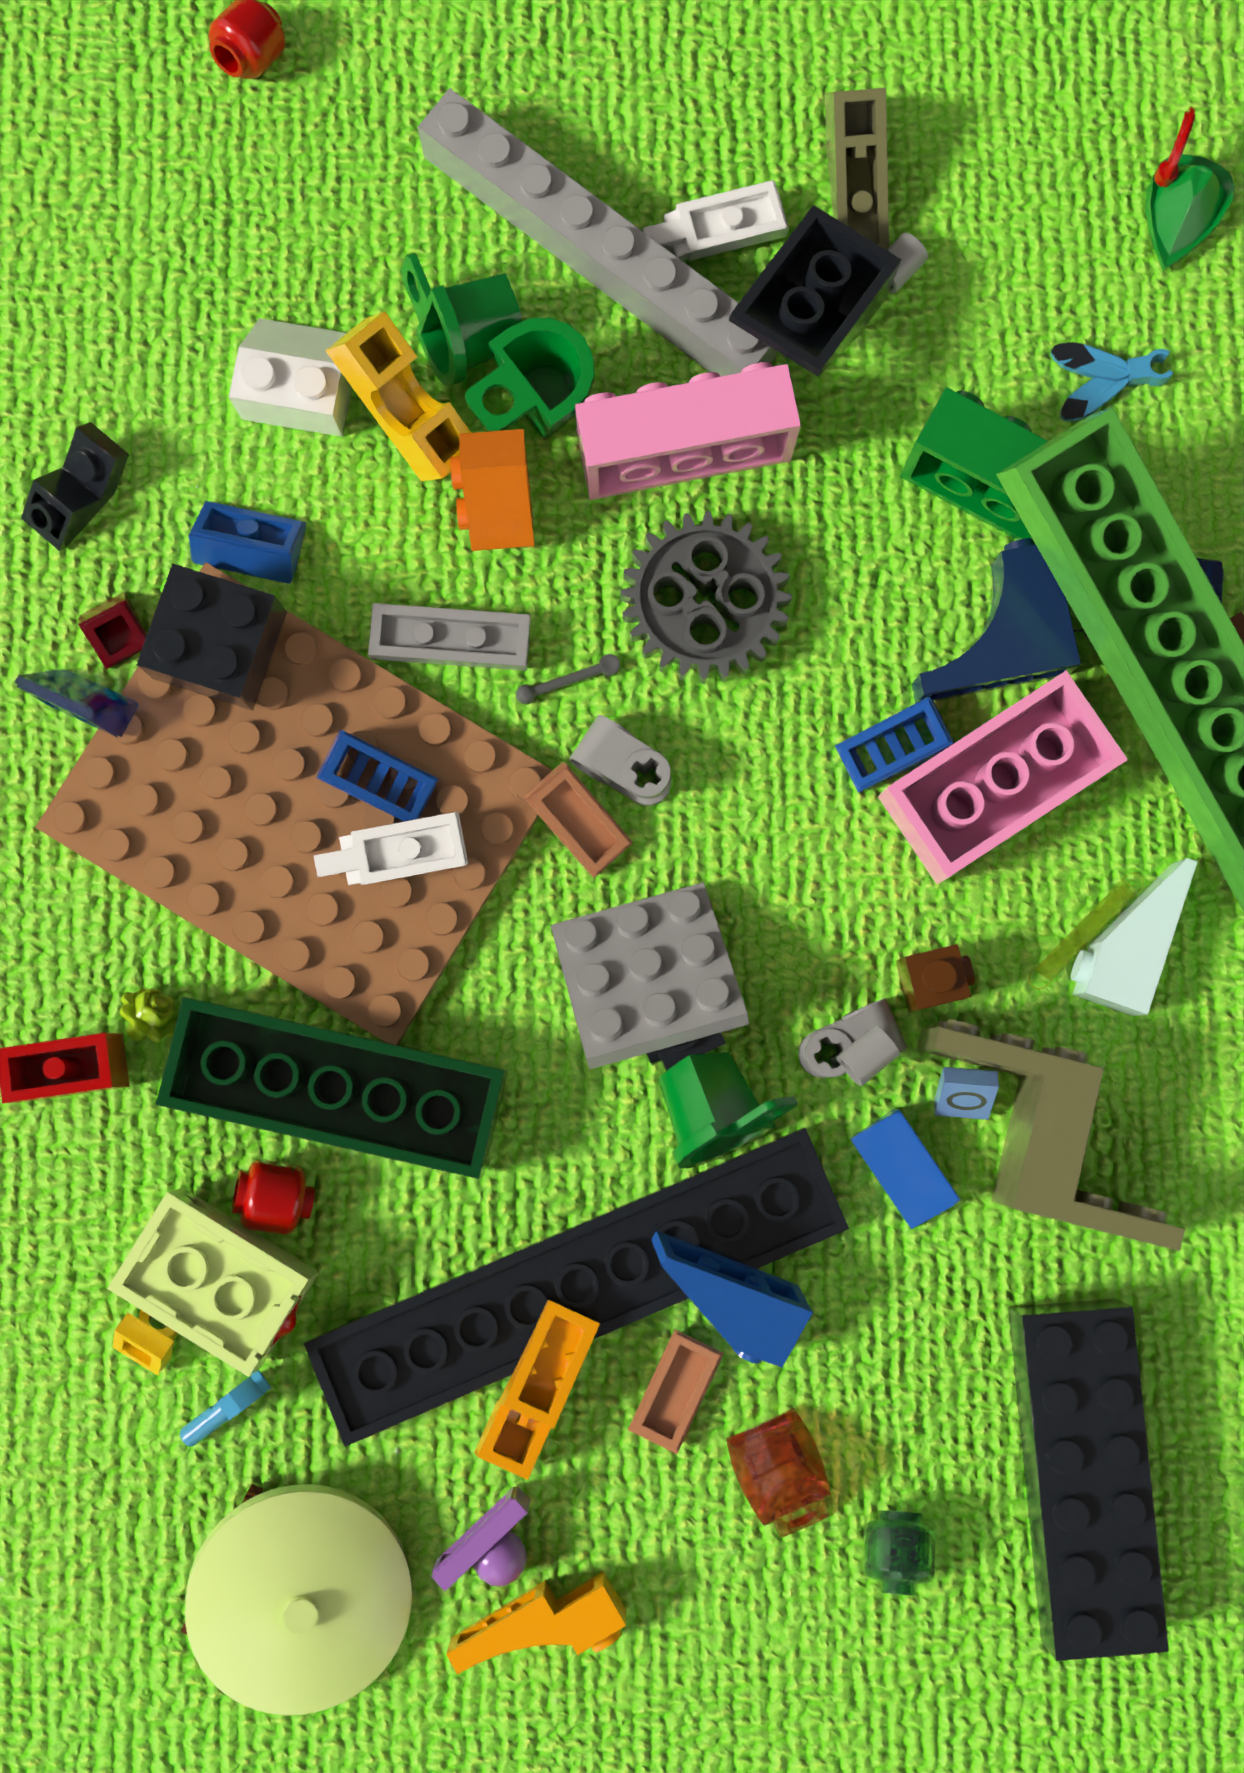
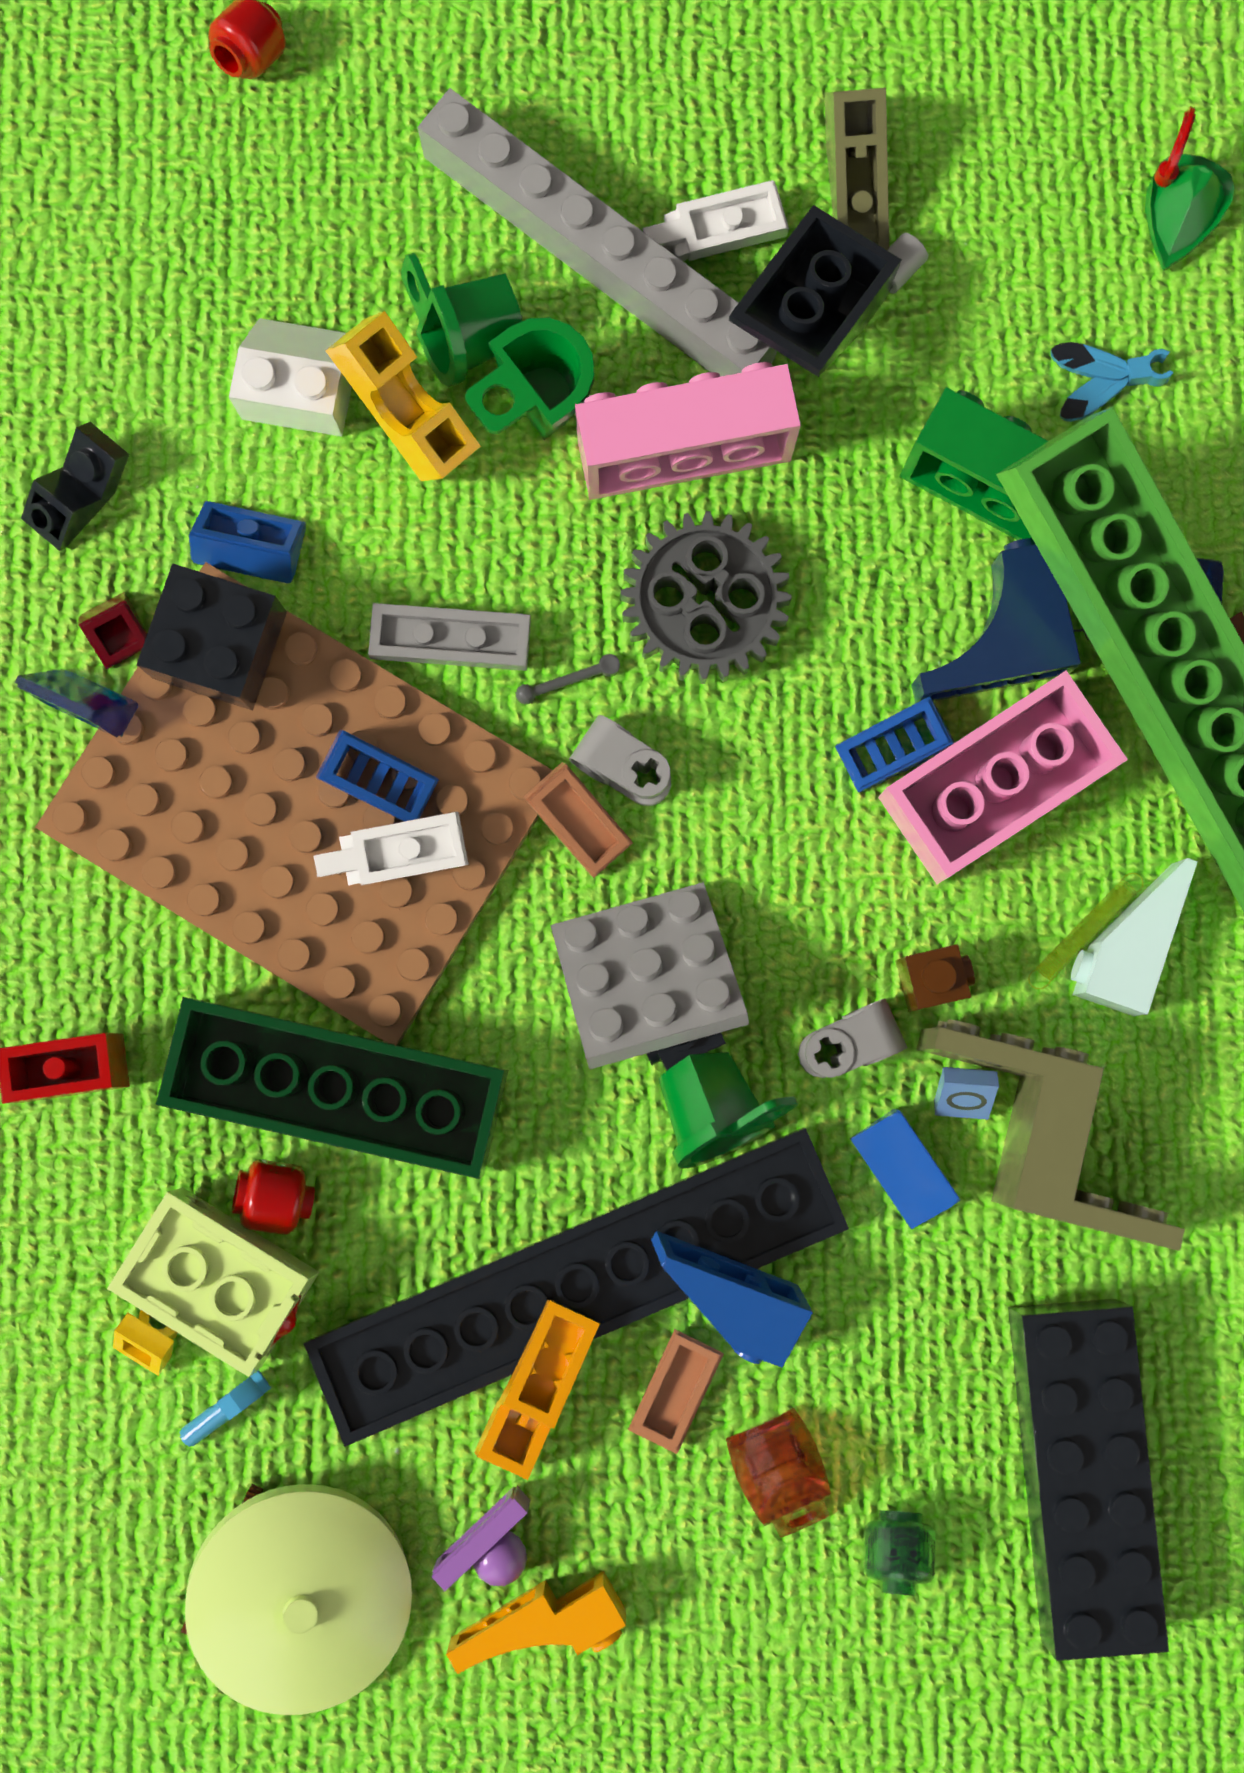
lime plant [119,987,179,1042] -> none
orange brick [450,429,534,551] -> none
light grey hinge [837,1025,900,1086] -> none

